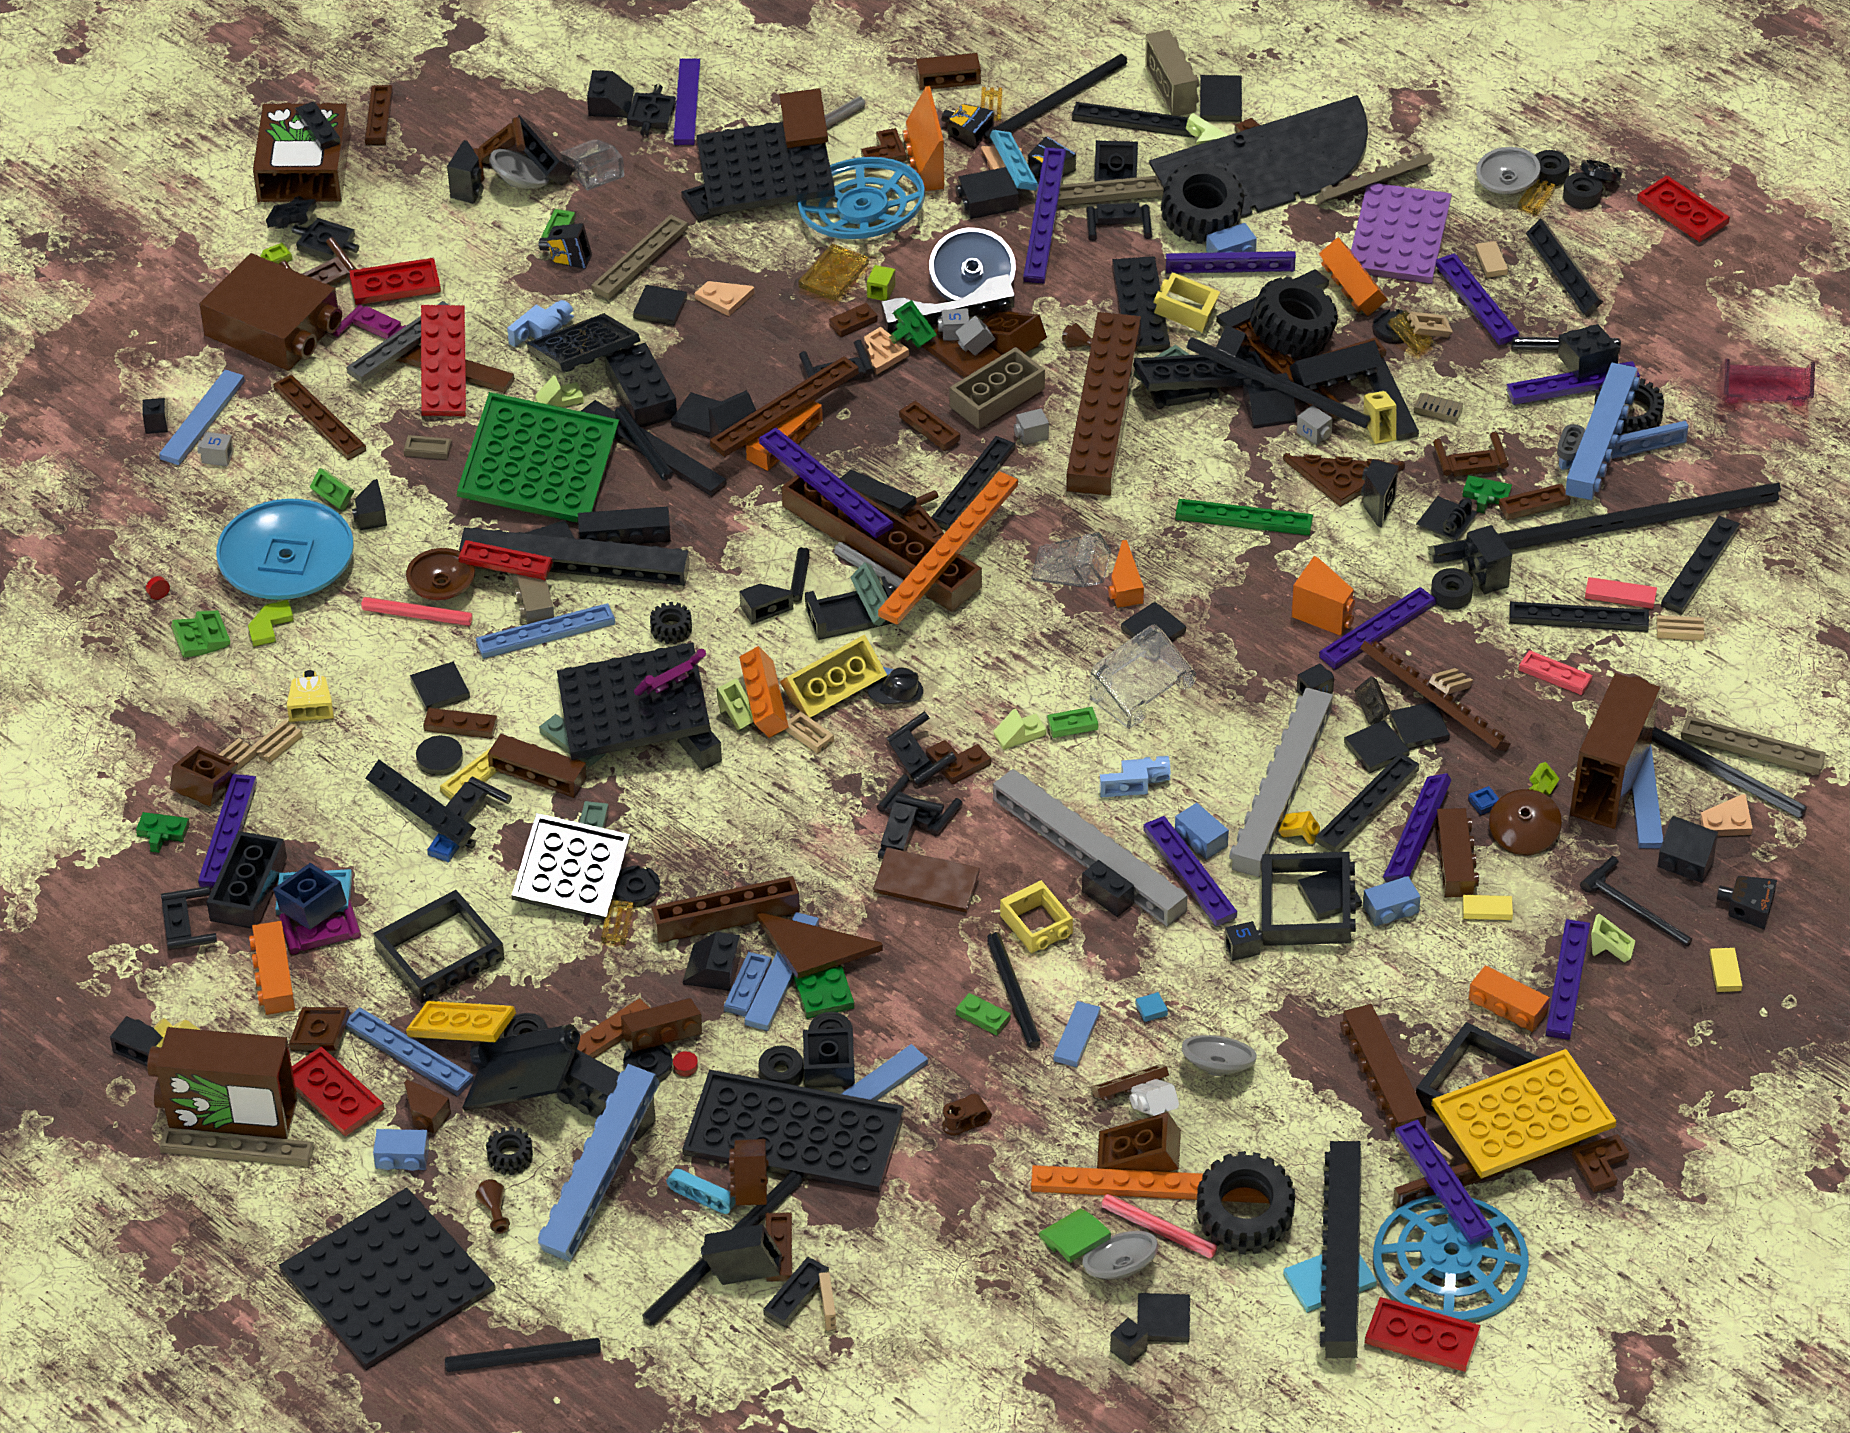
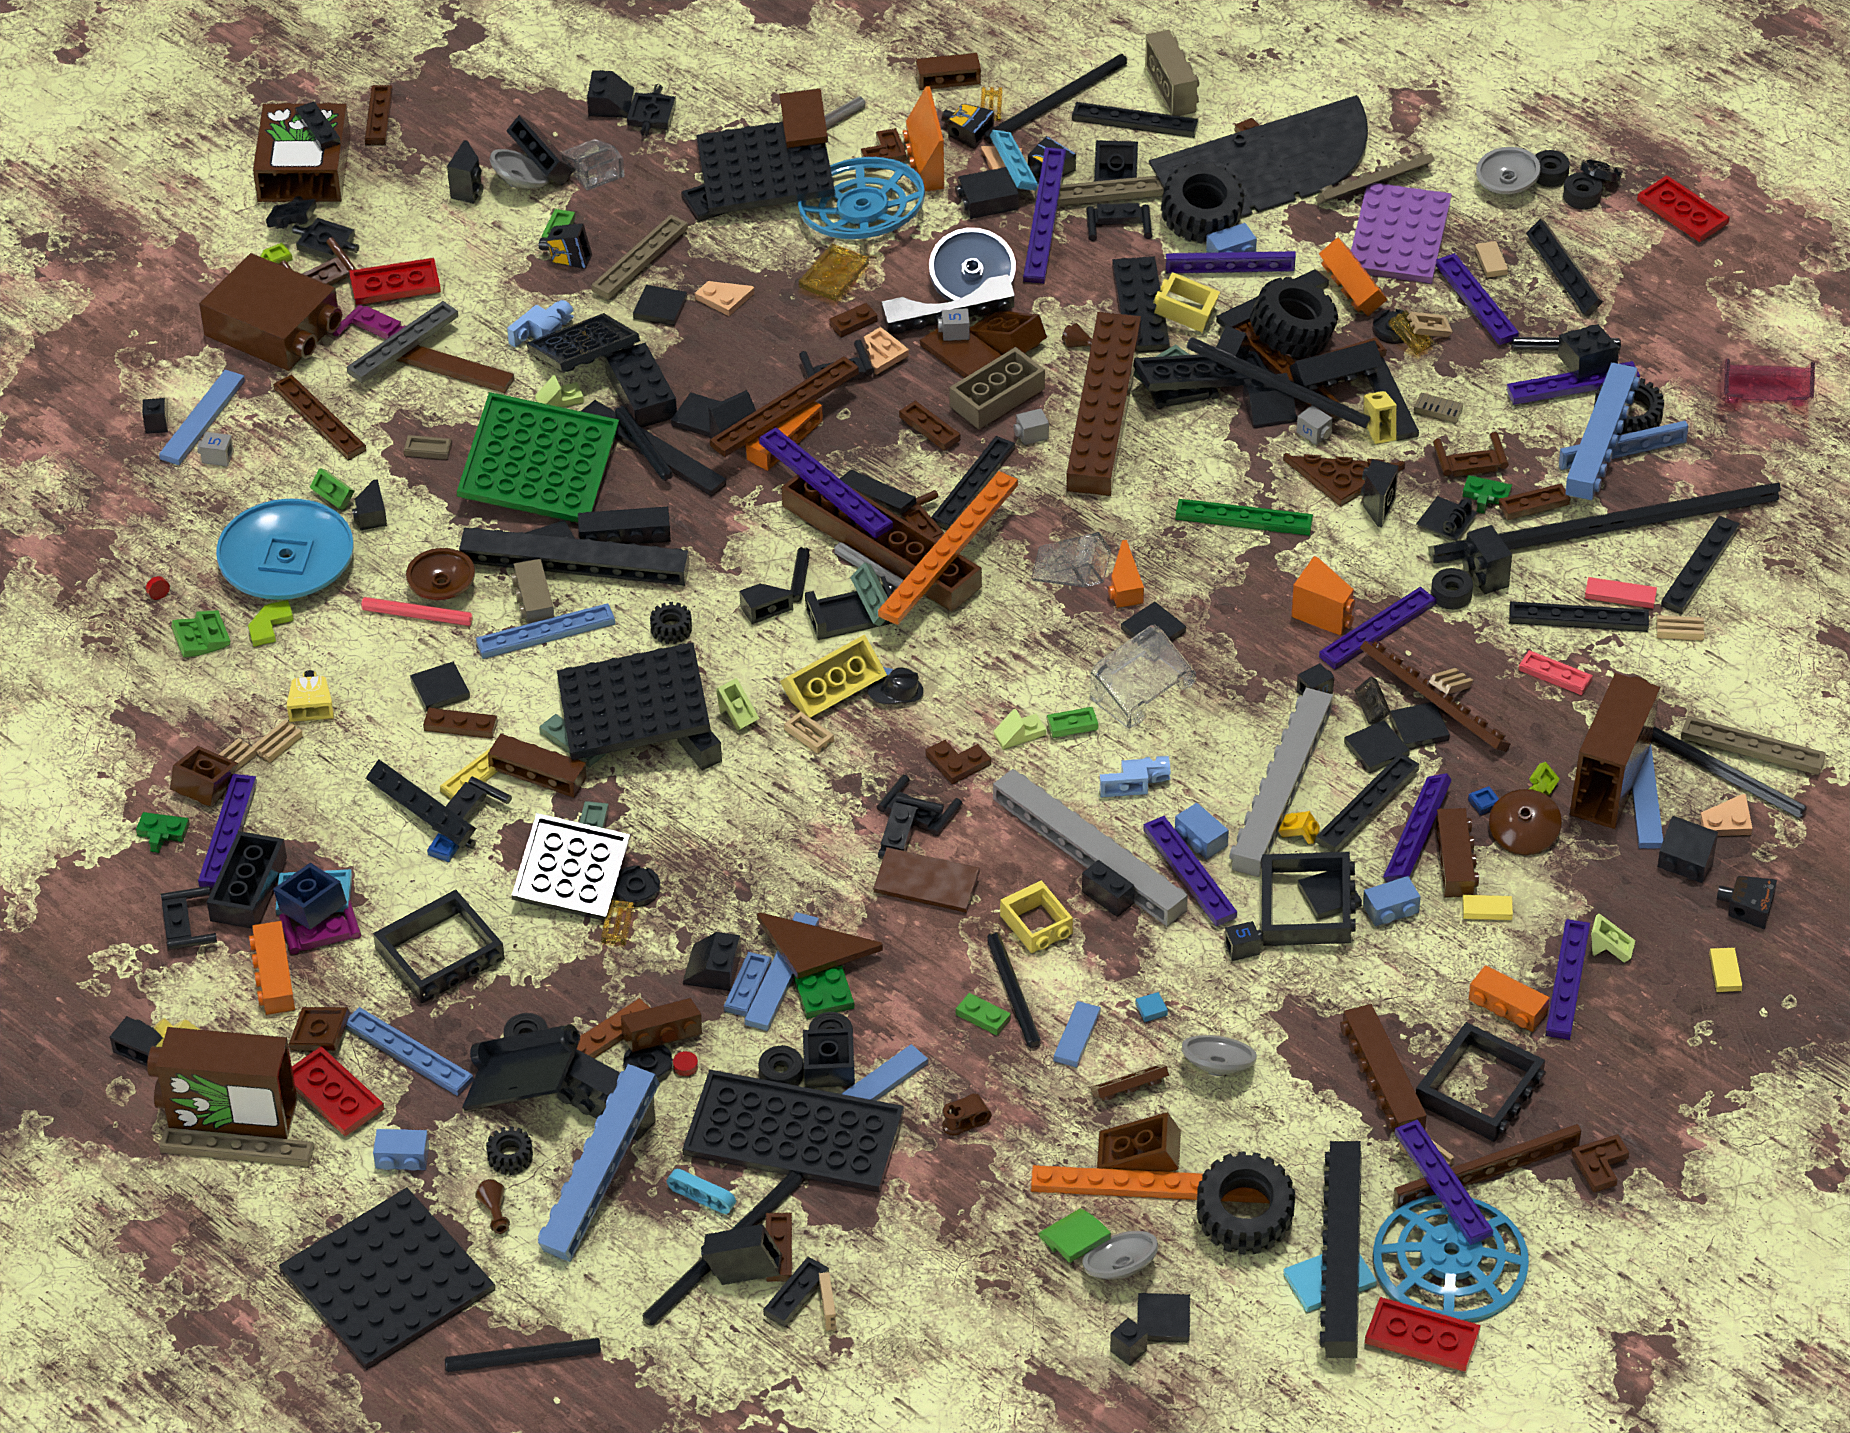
reddish brown slope [404,1079,451,1135] -> none
yellow tile [406,1001,516,1042] -> none
black tile [416,735,463,775] -> none
red plate [421,305,466,416] -> none
red tile [458,540,553,580] -> none
reddish brown plate [473,117,526,182] -> none
magenta plate [634,648,706,696] -> none
reddish brown brick [651,876,800,943] -> none
dark purple tile [673,58,701,145] -> none
reddish brown brick [729,1139,769,1206] -> none
orange brick [739,646,789,738] -> none
lime brick [867,265,896,301] -> none
black plate [886,711,957,786] -> none
green hinge [889,300,937,348] -> none
light grey brick [956,315,995,356] -> none
coral axle [1102,1194,1217,1258] -> none
white brick [1130,1079,1179,1116] -> none
yellowish green slope [1186,113,1228,145] -> none
black tile [1200,75,1242,122] -> none
yellow plate [1432,1049,1616,1178] -> none
clear yellow tile [1517,179,1555,216] -> none
dark grey plate [1557,424,1585,461] -> none
black bar [1580,856,1692,946] -> none

